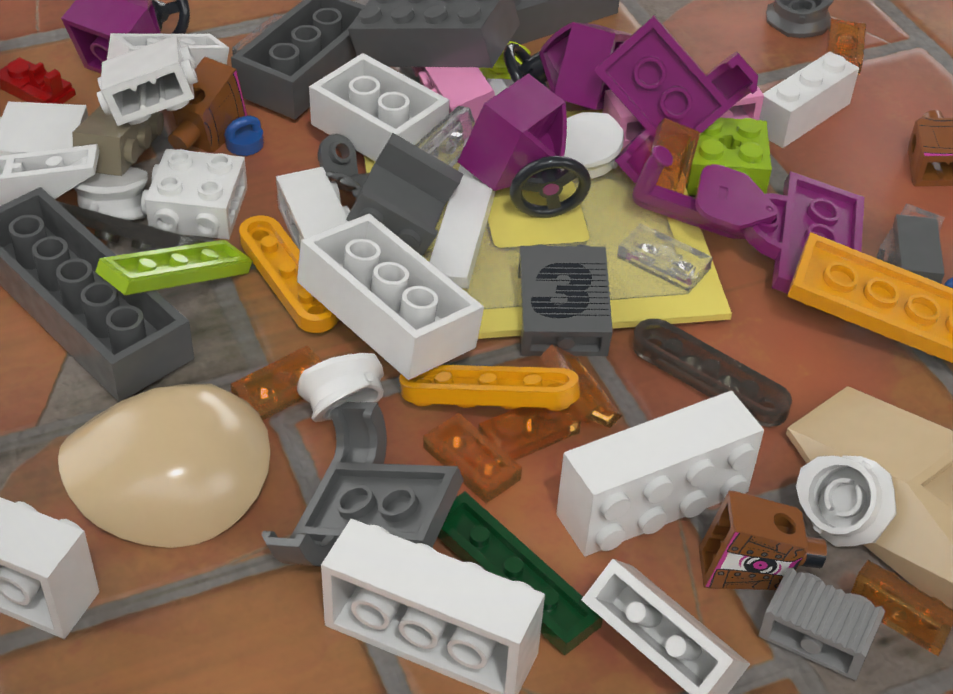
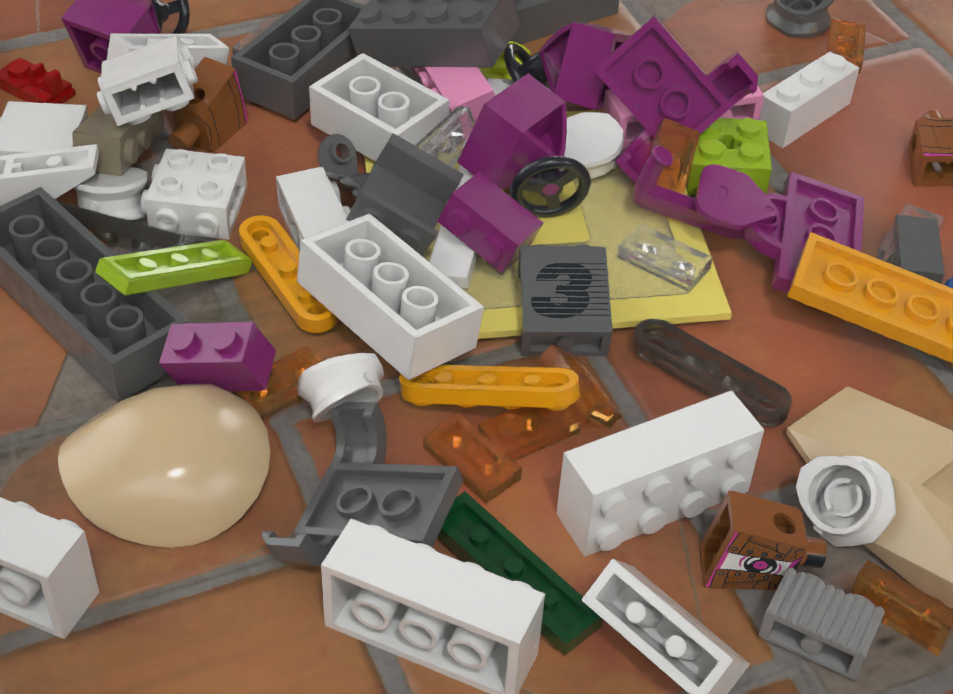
blue tile [224,115,264,156] -> none
none -> magenta brick [159,321,276,391]
none -> magenta brick [437,172,544,273]

